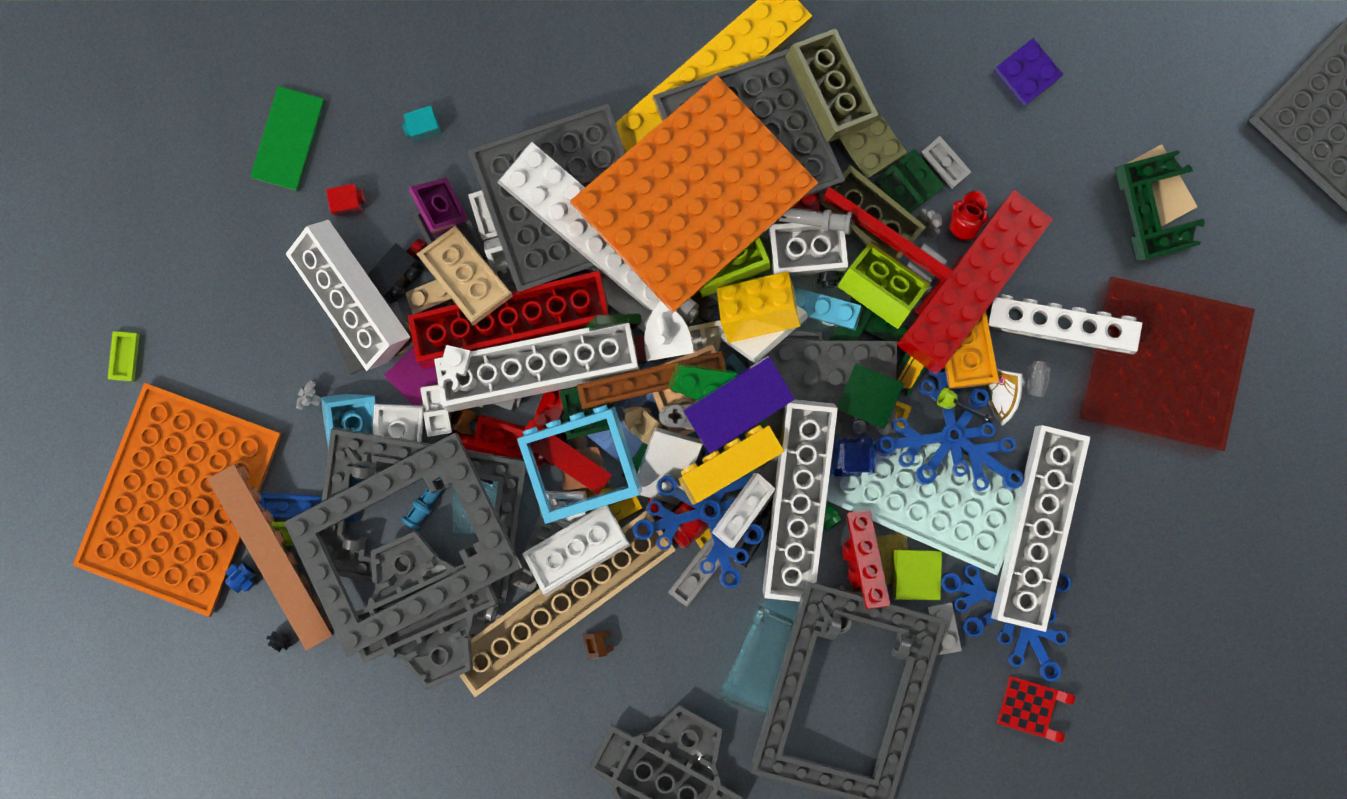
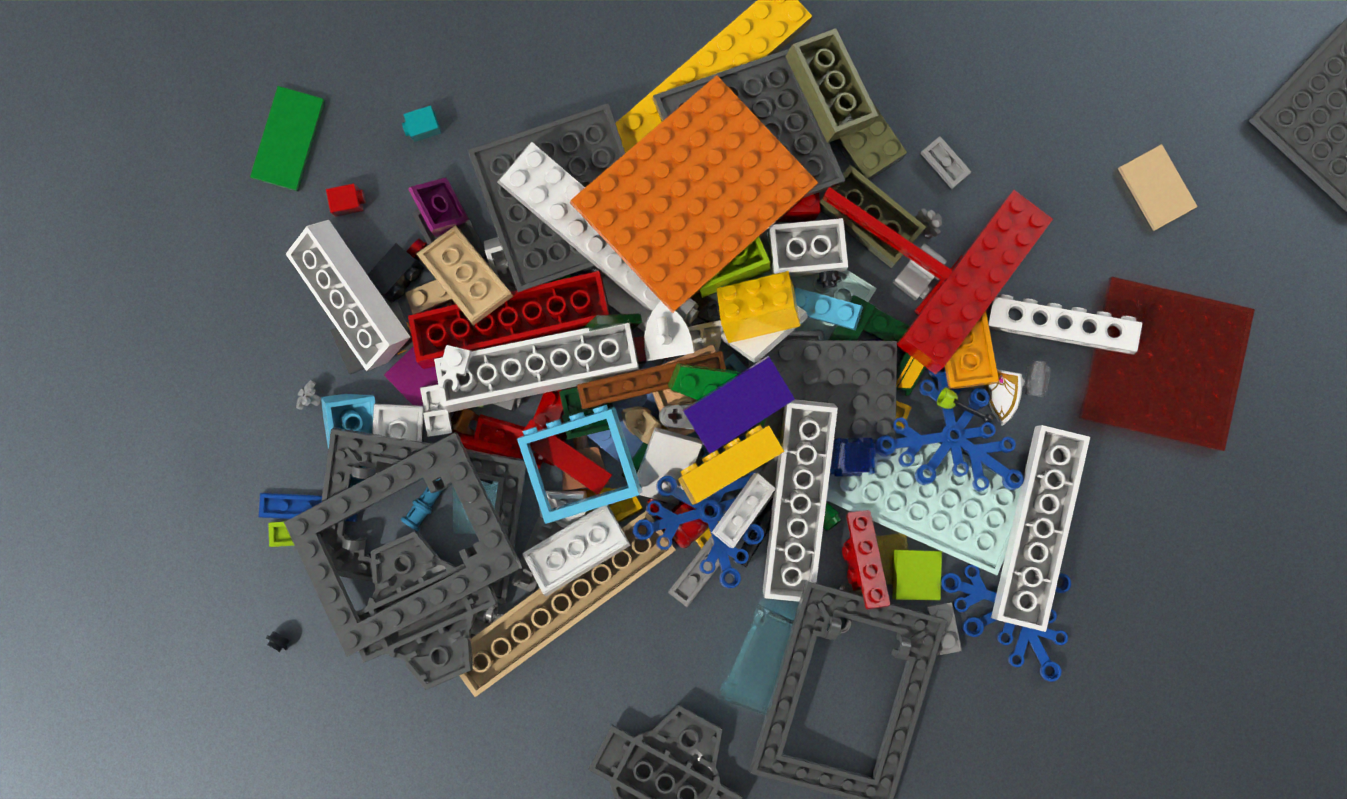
orange plate [72,383,282,617] -> none
lime tile [107,331,140,382] -> none
nougat brick [207,464,335,651] -> none
blue gear [225,562,256,593] -> none
white plate [468,191,498,242] -> none
reddish brown tile [582,631,614,658] -> none
light grey pin [778,208,852,235] -> none
lime brick [837,242,930,329] -> none
dark green slope [837,363,905,429] -> none
dark green slope [876,149,945,214] -> none
red head [949,190,988,240] -> none
dark purple plate [994,38,1064,106] -> none
red flag [997,676,1075,743] -> none
dark green wedge [1115,150,1205,261] -> none

